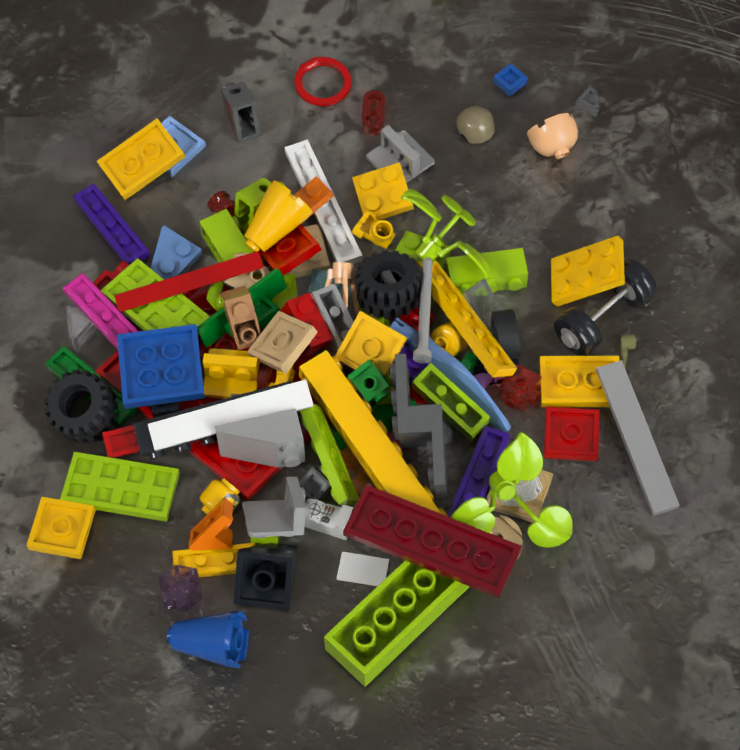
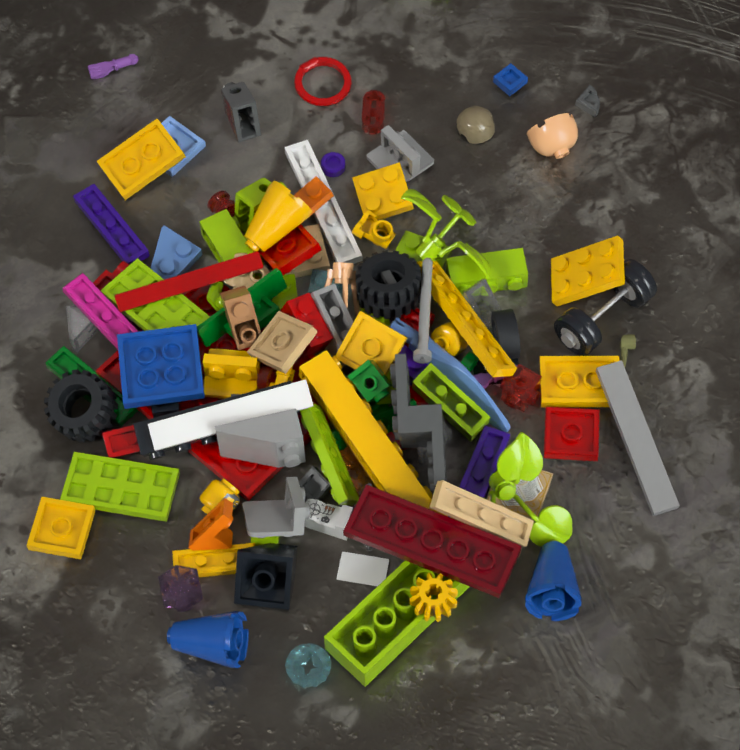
none -> medium lavender piece [88,54,139,79]
none -> clear light blue gear [286,643,331,688]
none -> dark purple tile [321,152,346,177]
none -> yellow gear [410,573,458,622]
none -> tan plate [430,480,534,547]
none -> blue cone [525,541,582,621]

